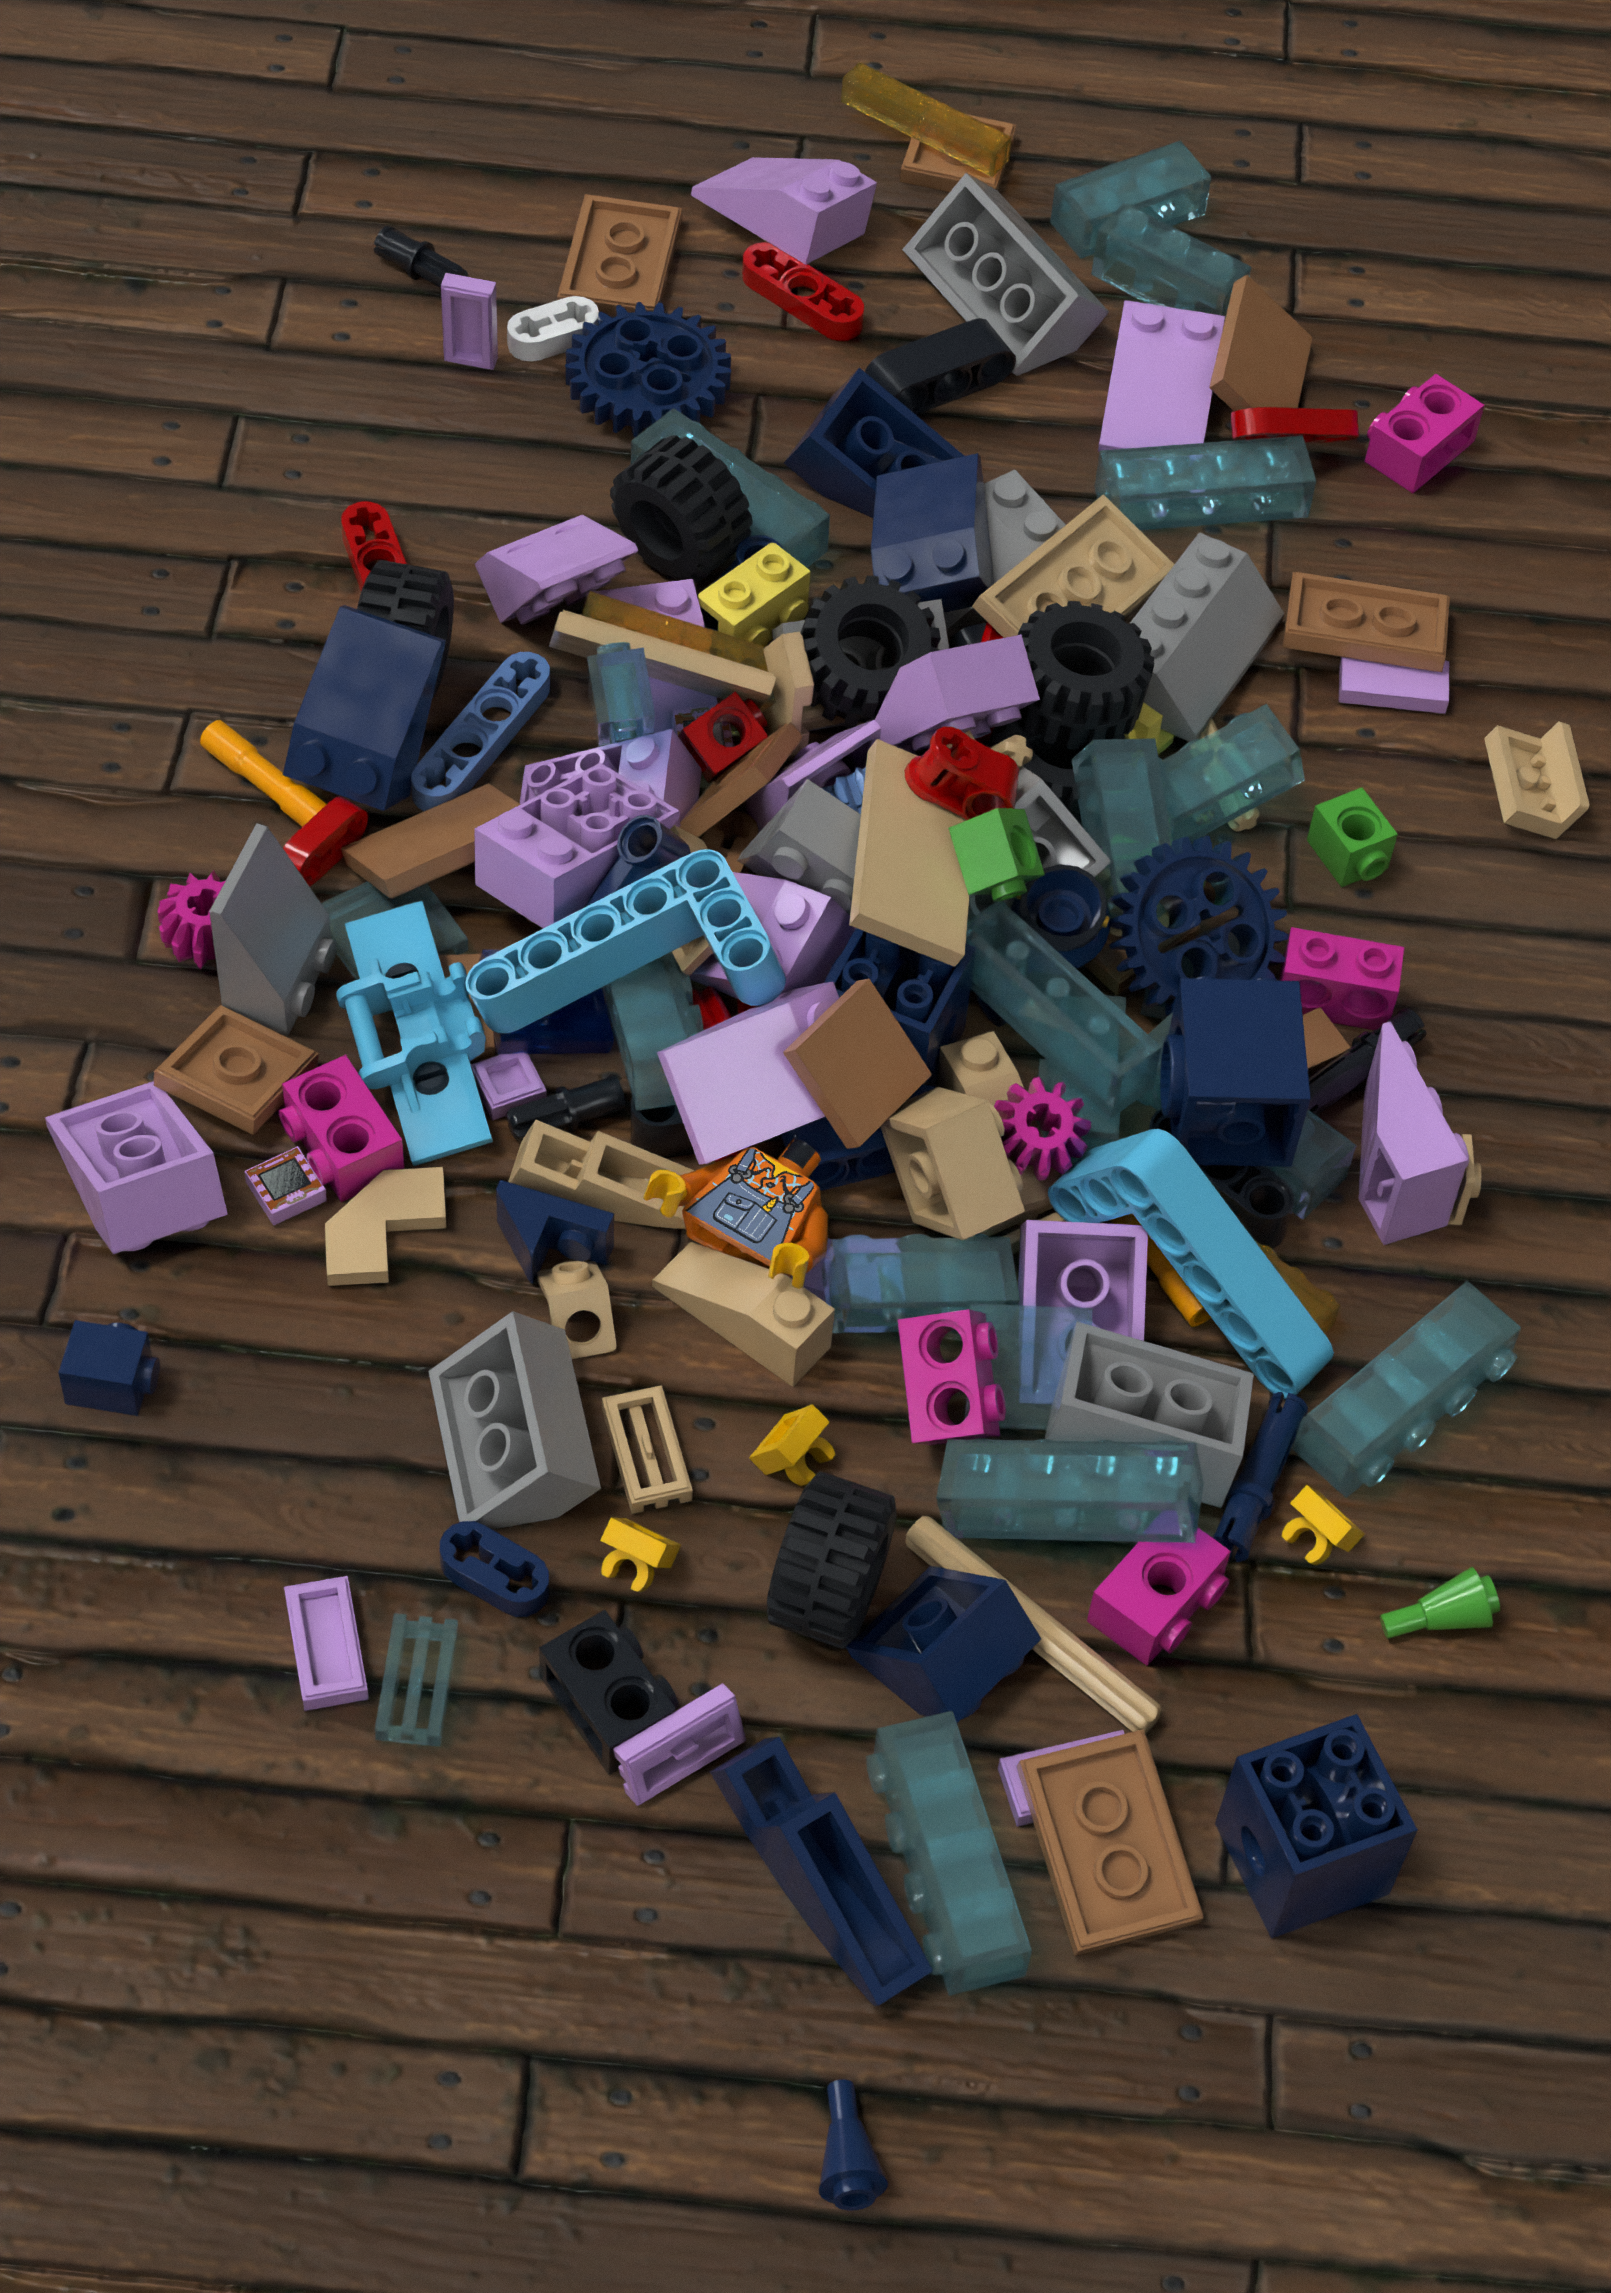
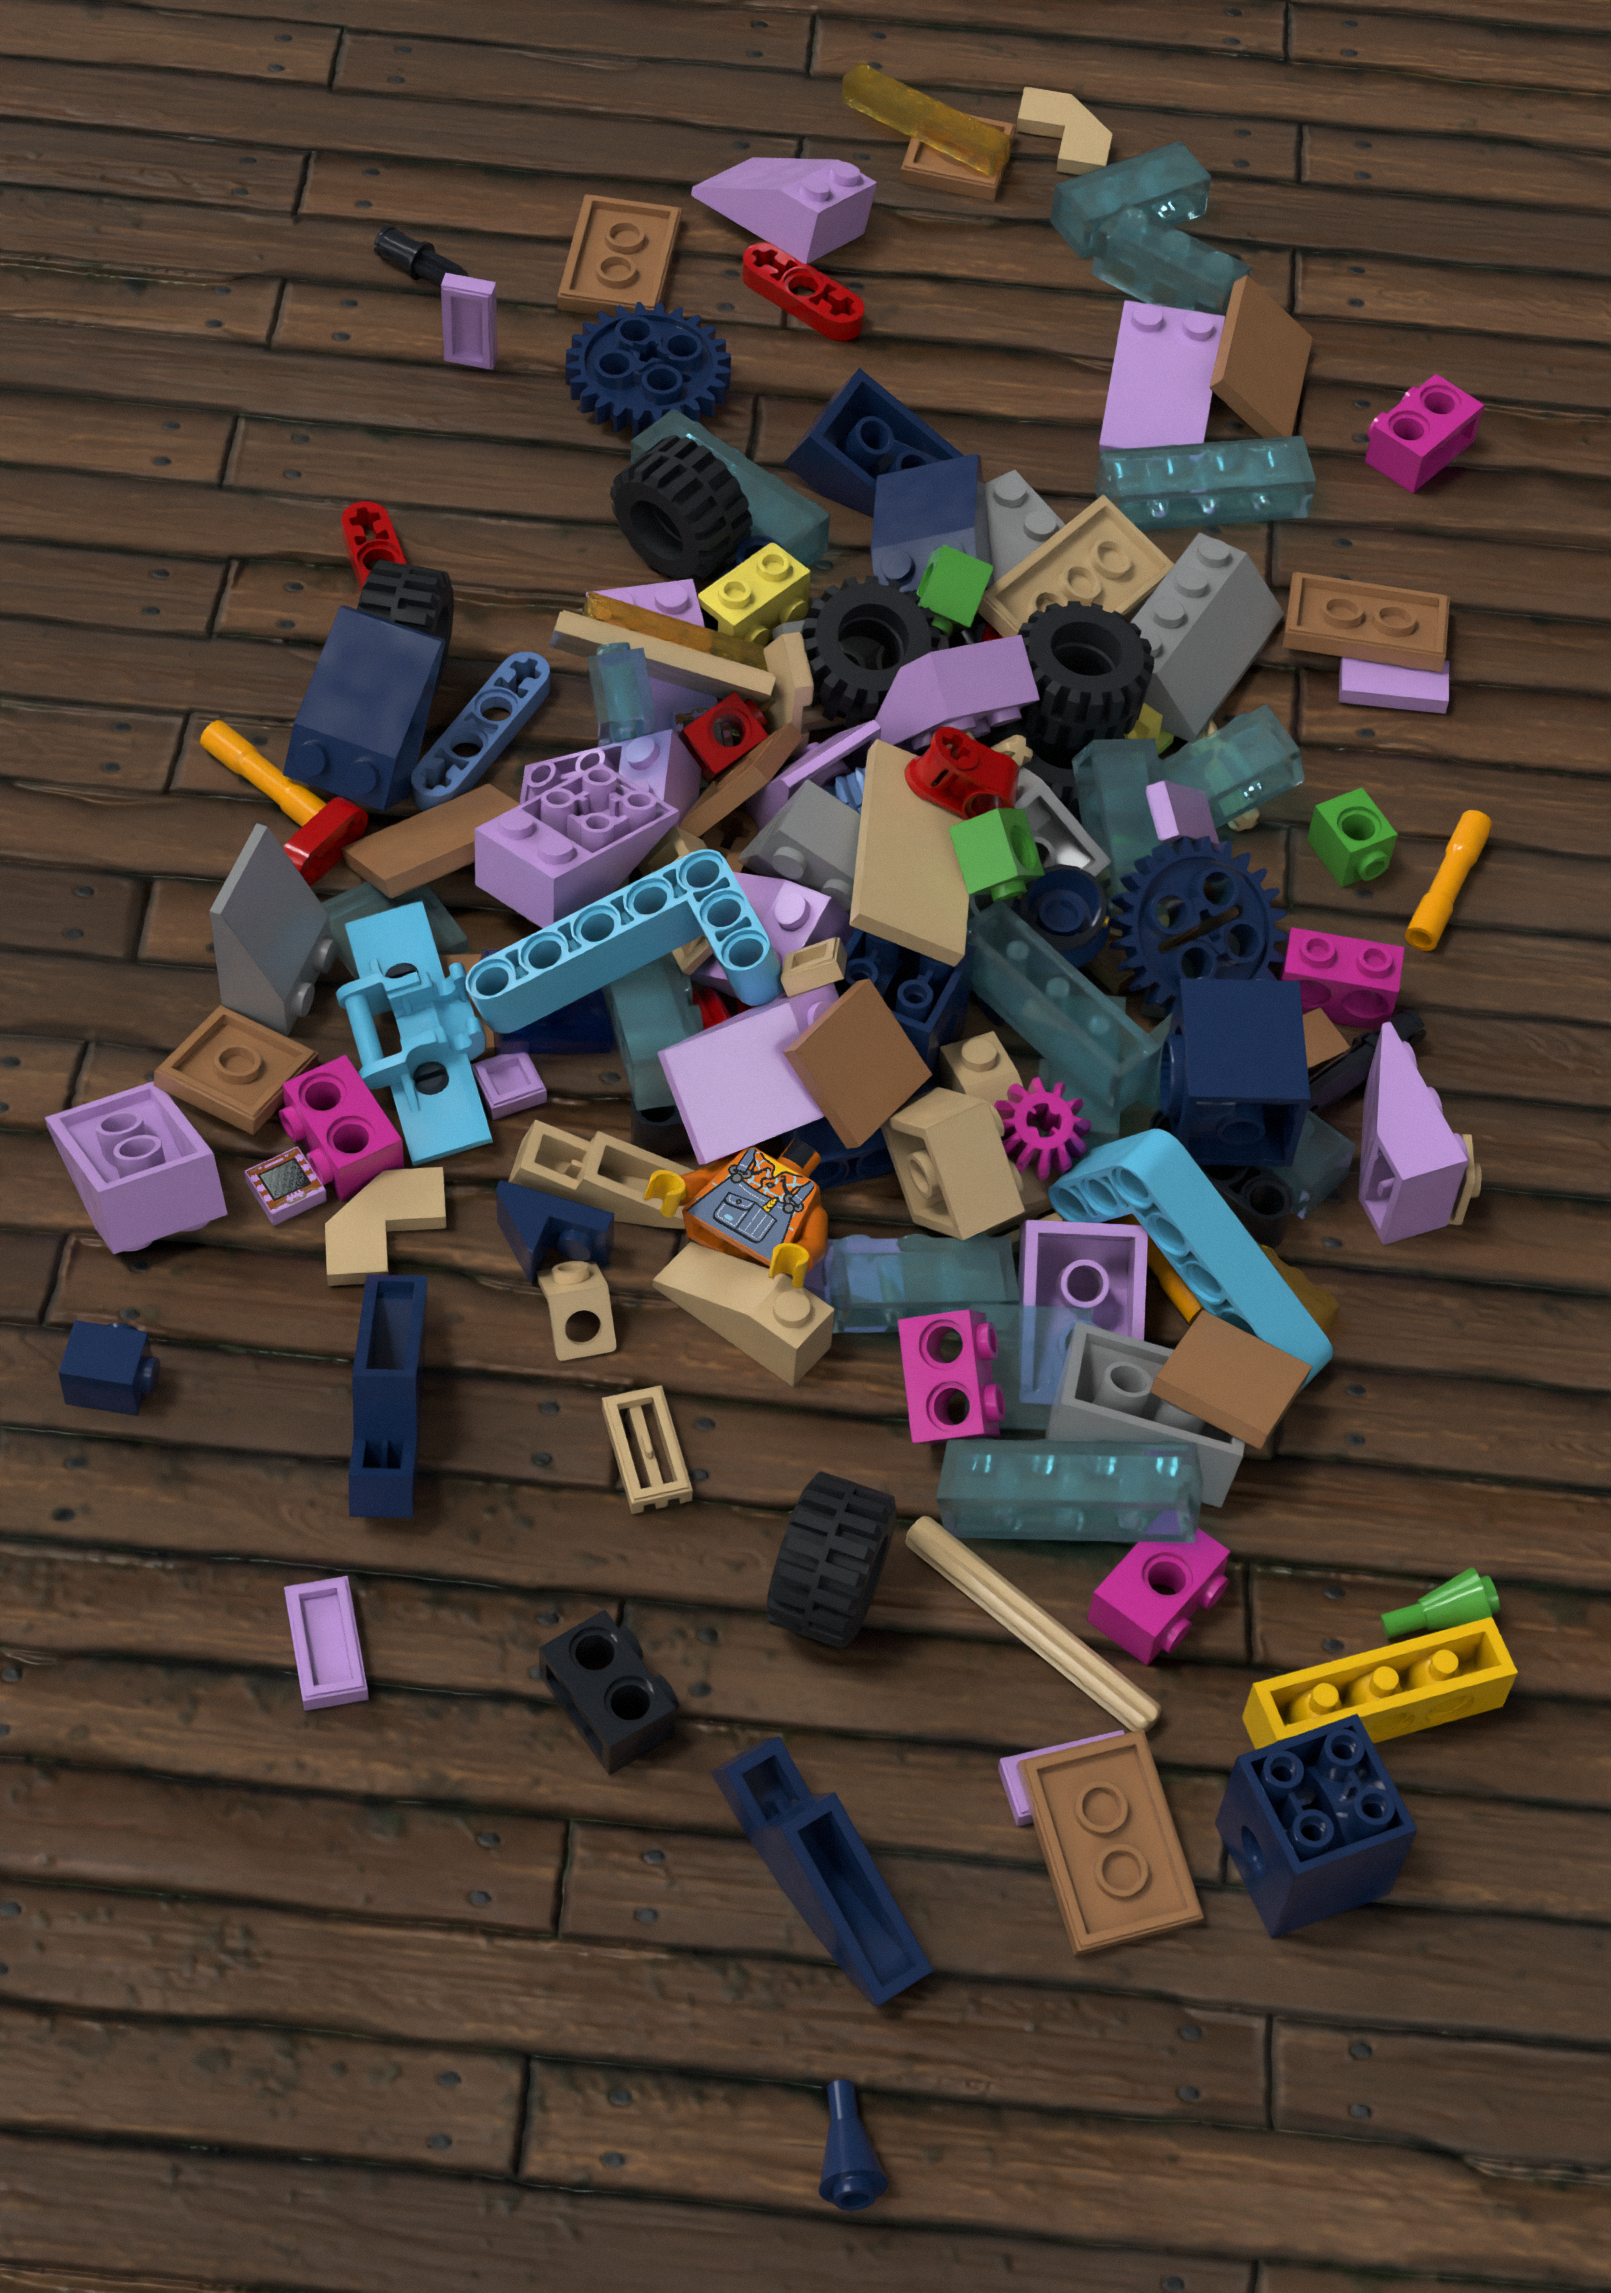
dark pink gear [157,870,226,970] -> none
clear light blue tile [375,1613,458,1746] -> none
light grey slope [428,1311,601,1530] -> none
dark blue beam [439,1521,549,1617] -> none
lavender slope [475,515,638,625] -> none
white beam [507,296,599,362] -> none
black axle [507,1075,626,1142] -> none
dark blue piece [584,815,691,908] -> none
yellow tile [600,1517,681,1592] -> none
lavender tile [613,1683,746,1806] -> none
yellow tile [749,1404,836,1486] -> none
dark blue slope [846,1566,1041,1723] -> none
black beam [865,318,1016,415] -> none
clear light blue brick [866,1711,1032,1996] -> none
light grey slope [902,173,1109,376] -> none
dark blue pin [1212,1392,1308,1562] -> none
red beam [1231,407,1360,443] -> none
yellow tile [1281,1485,1365,1566] -> none
clear light blue brick [1292,1281,1521,1498] -> none
tan bracket [1484,722,1589,839] -> none
none -> dark blue slope [348,1274,428,1518]
none -> tan tile [780,937,847,997]
none -> bright green brick [916,545,994,636]
none -> tan tile [1016,87,1112,179]
none -> lavender tile [1145,780,1219,847]
none -> medium nougat tile [1150,1310,1312,1450]
none -> yellow brick [1242,1617,1518,1750]
none -> light orange piece [1405,810,1493,951]

